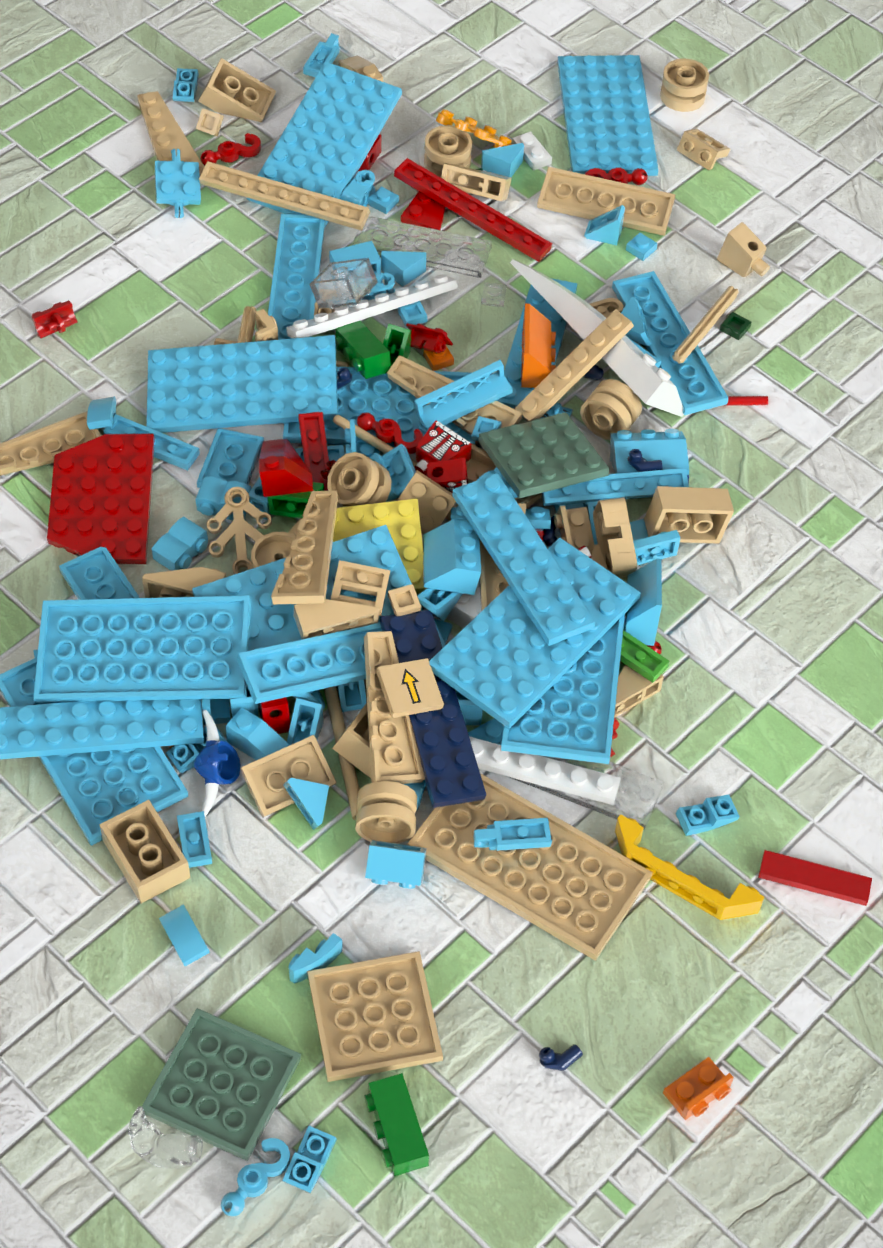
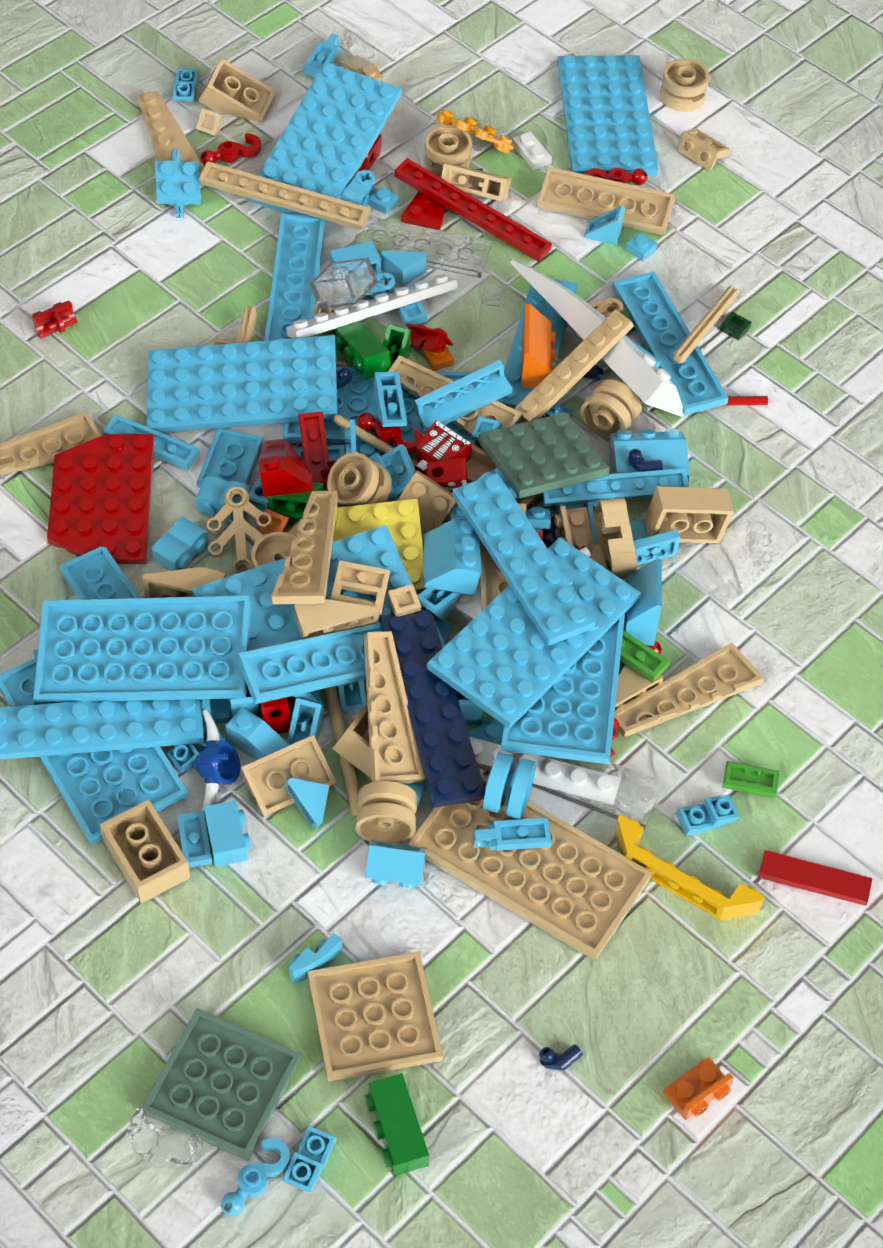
medium azure slope [87,396,116,430] -> none
medium azure slope [159,904,210,966] -> none
tan bracket [255,309,278,342] -> none
tan tile [376,658,444,718] -> none
medium azure slope [481,143,524,177] -> none
medium azure slope [621,296,651,346] -> none
tan torso [717,222,770,277] -> none
none -> medium azure brick [204,800,251,867]
none -> orange plate [257,509,290,535]
none -> medium azure slope [373,372,407,427]
none -> medium azure wheel [483,752,537,819]
none -> tan wing [614,642,764,738]
none -> bright green plate [722,761,780,798]

